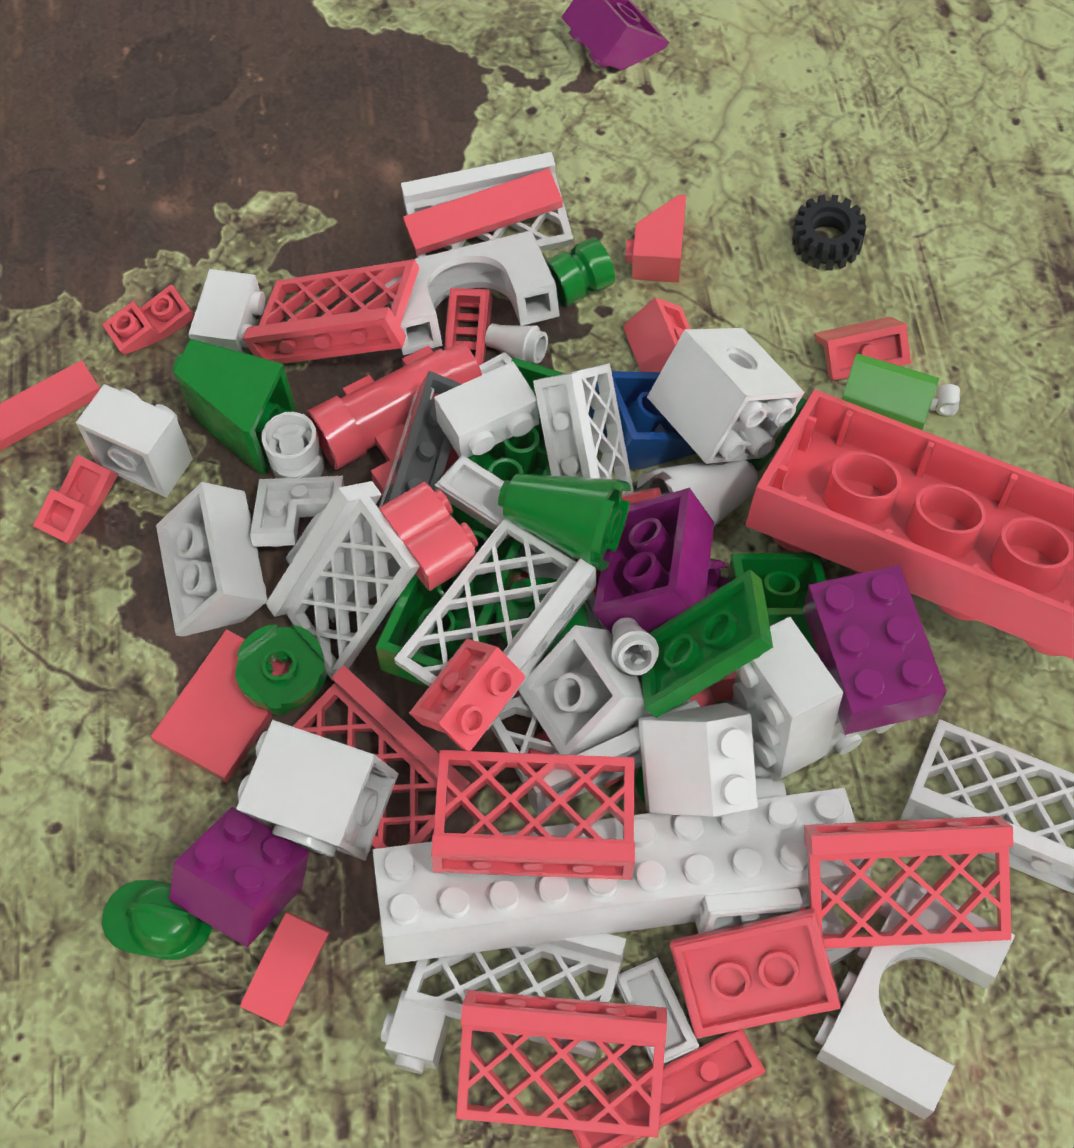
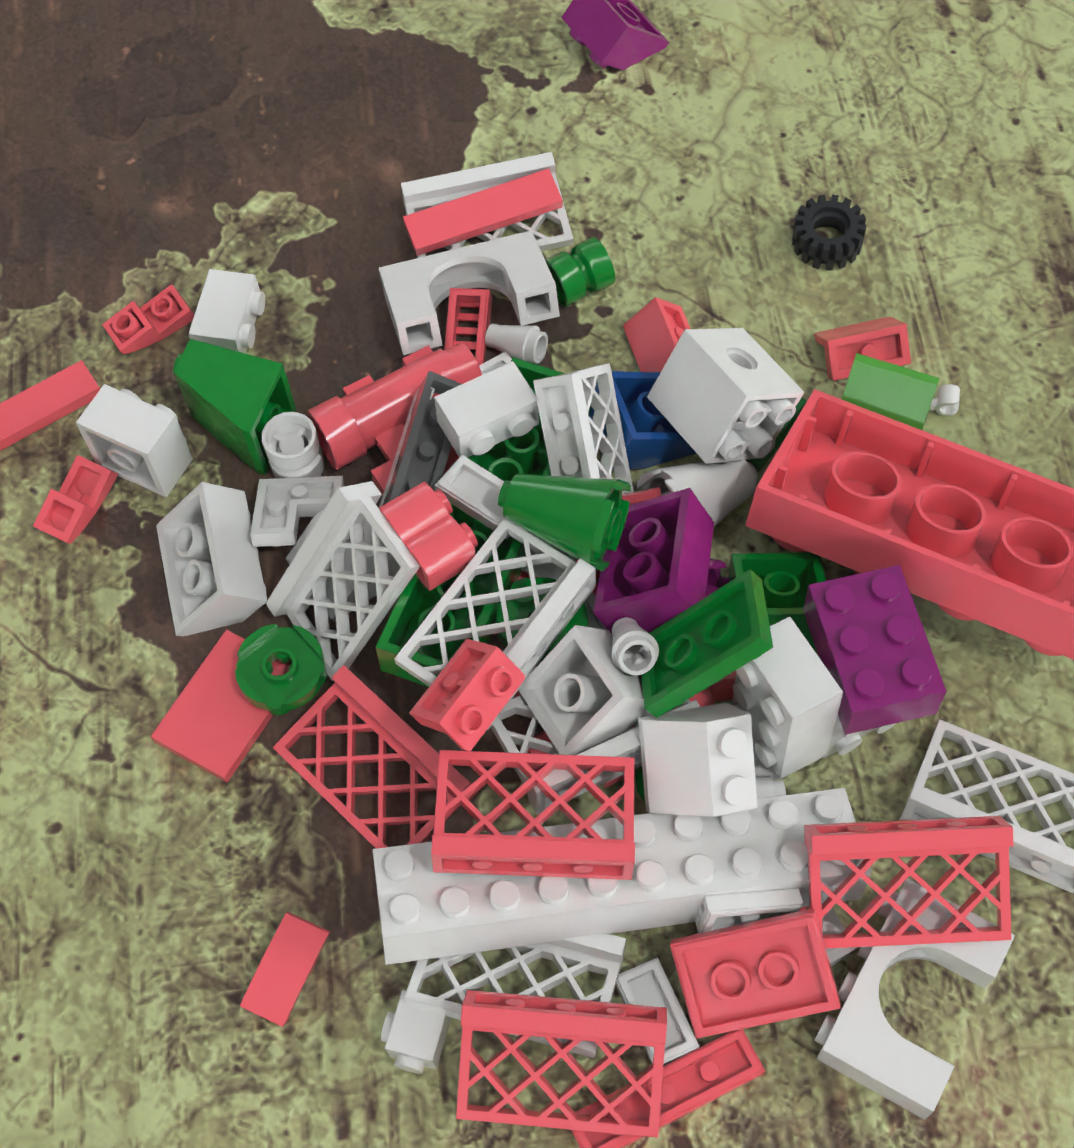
green piece [101,880,212,960] -> none
magenta brick [169,807,309,948] -> none
white brick [236,720,399,861] -> none
coral fence [242,259,420,364] -> none
coral slope [625,195,686,283] -> none

